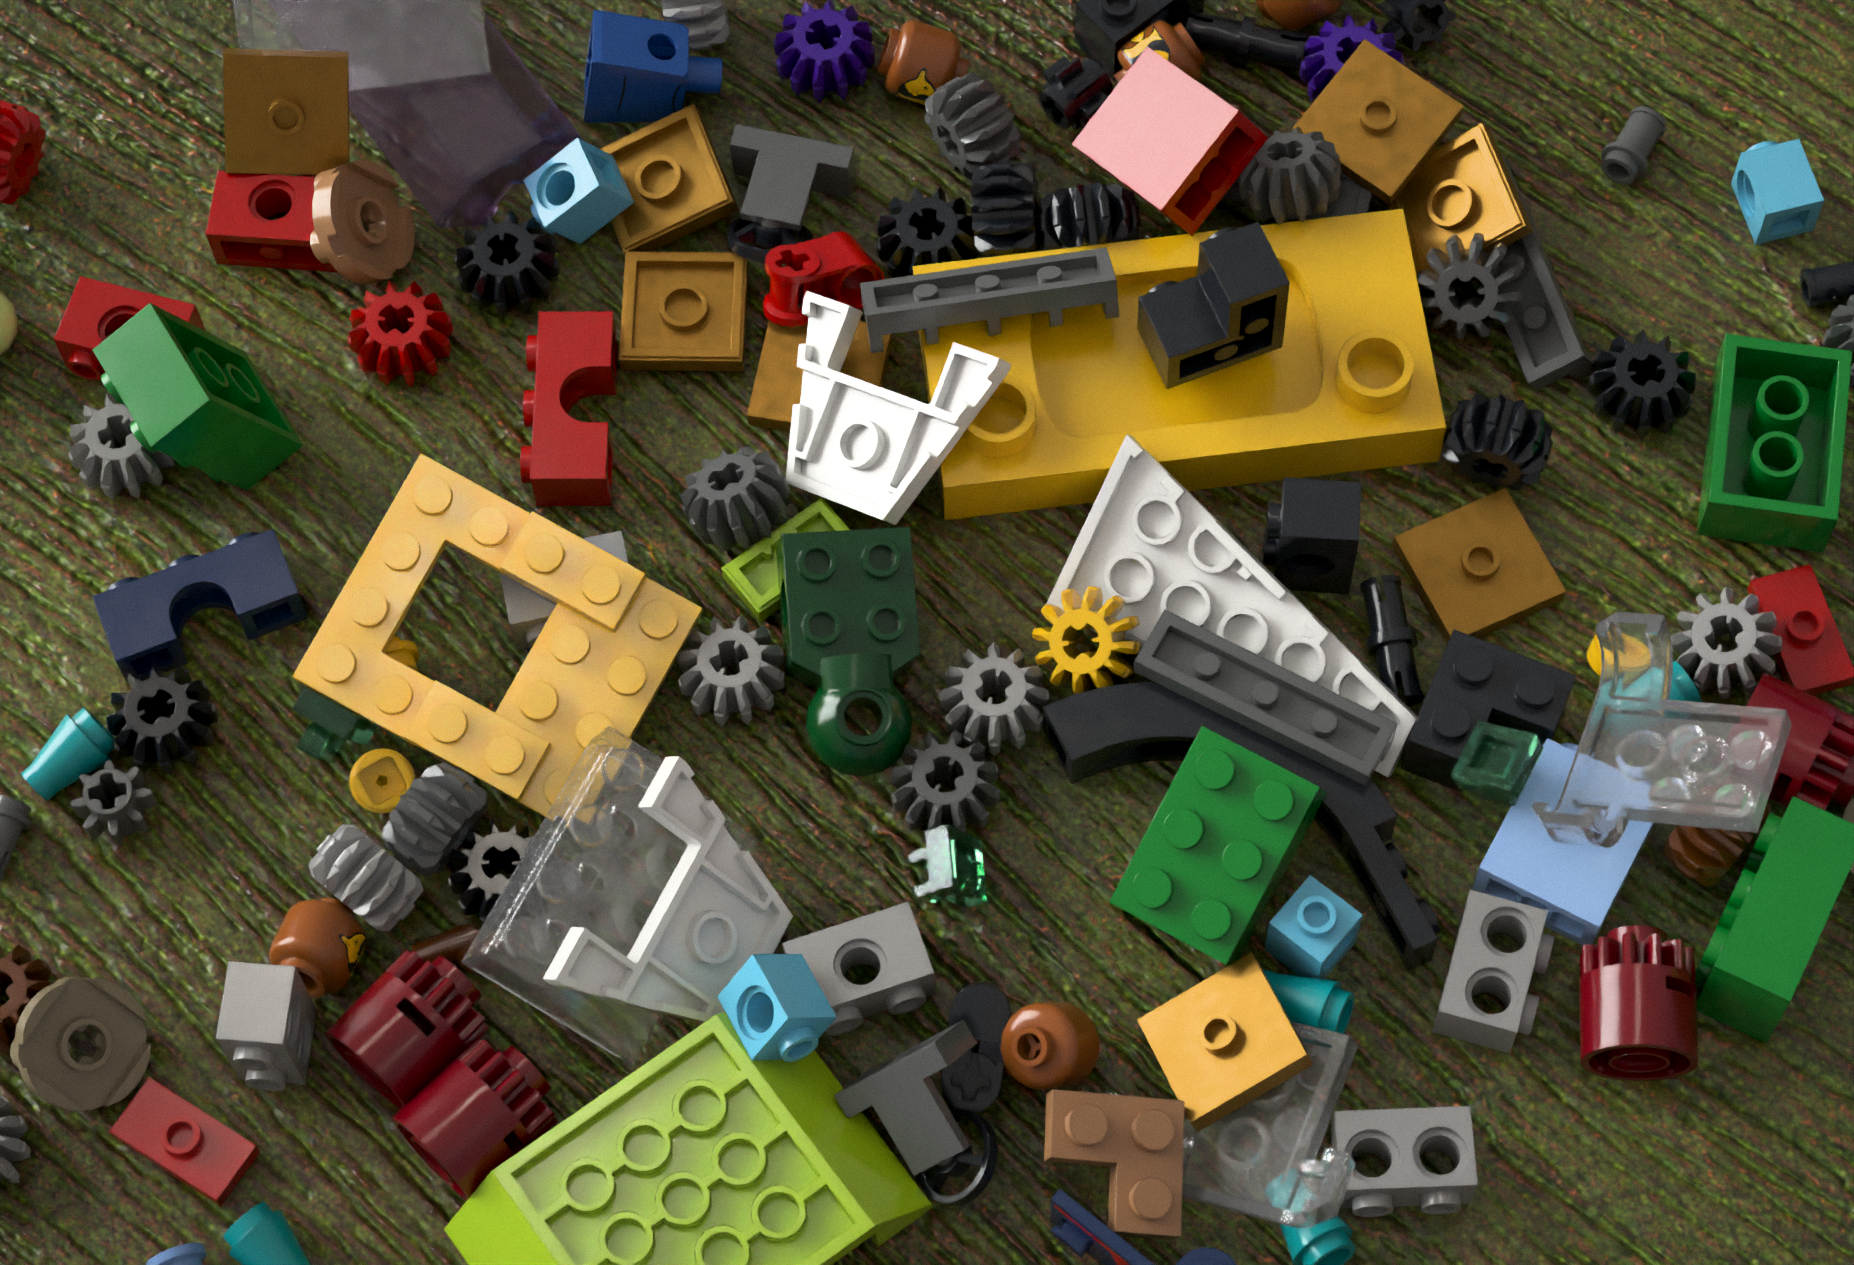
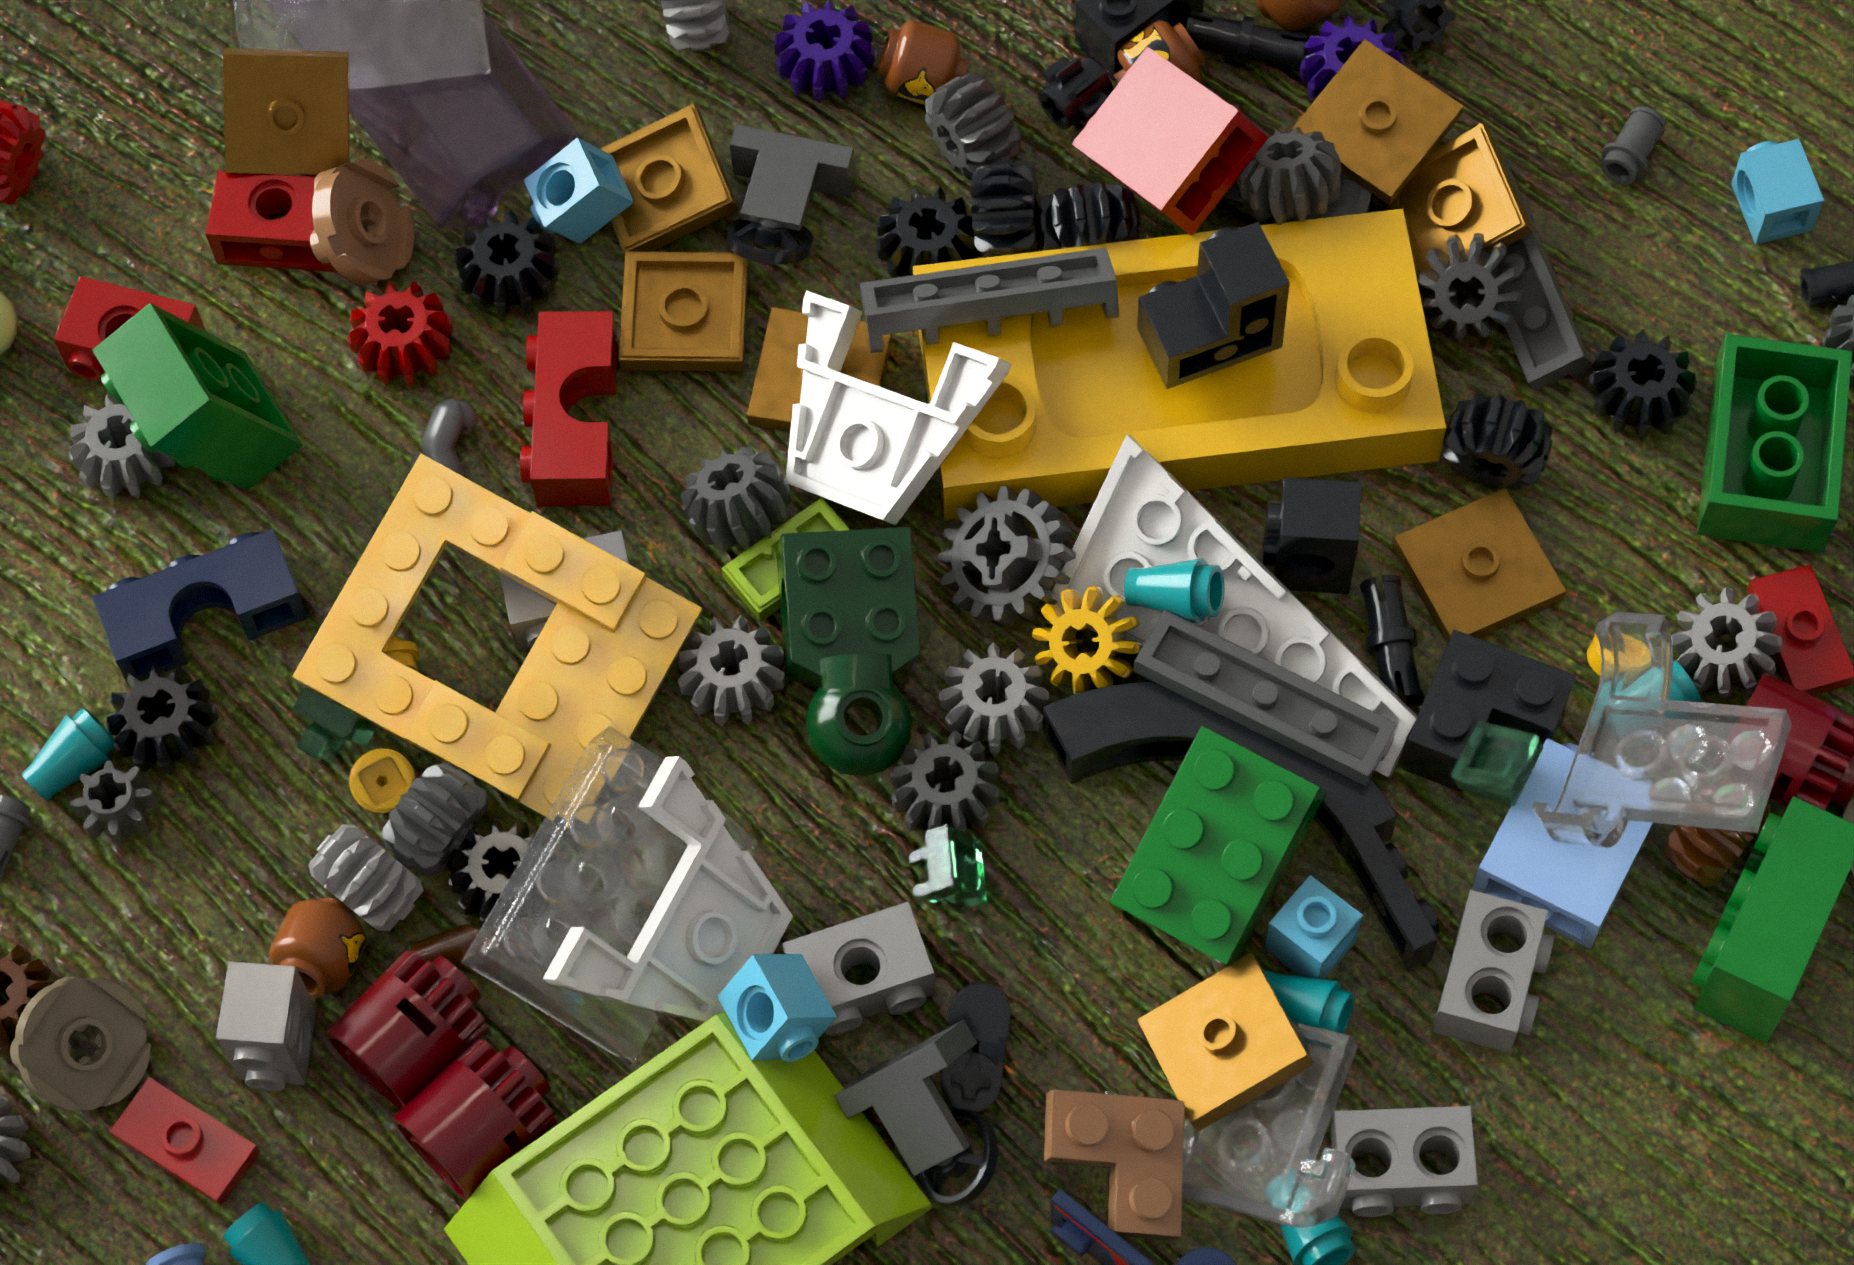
blue torso [584,10,722,123] -> none
red piece [763,231,885,327] -> none
dark orange head [1000,1002,1100,1090] -> none
dark red gear [1580,925,1698,1081] -> none
none -> dark grey arm [421,399,477,478]
none -> dark grey gear [938,486,1076,627]
none -> teal cone [1124,558,1225,623]

